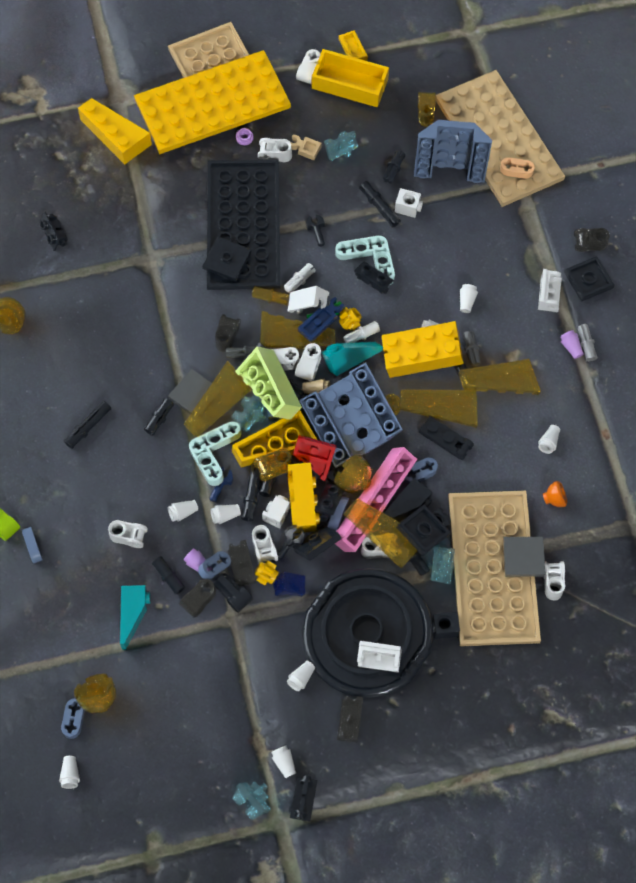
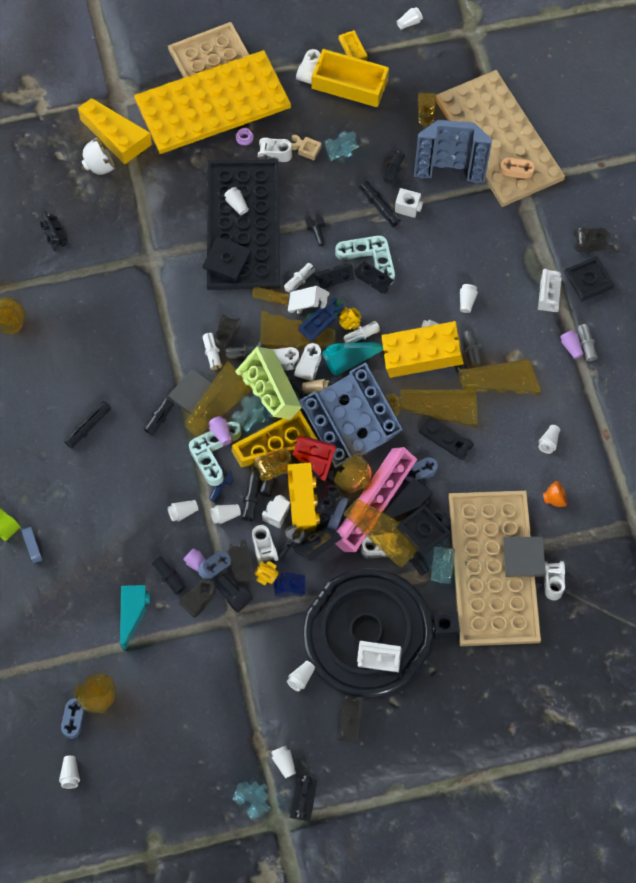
white piece [108,520,148,548] -> none
none -> white cylinder [82,138,115,175]
none -> white axle [203,333,222,370]
none -> lavender cone [209,416,233,446]
none -> white cone [224,187,249,215]
none -> black hinge [315,263,354,289]
none -> white cone [396,7,423,30]

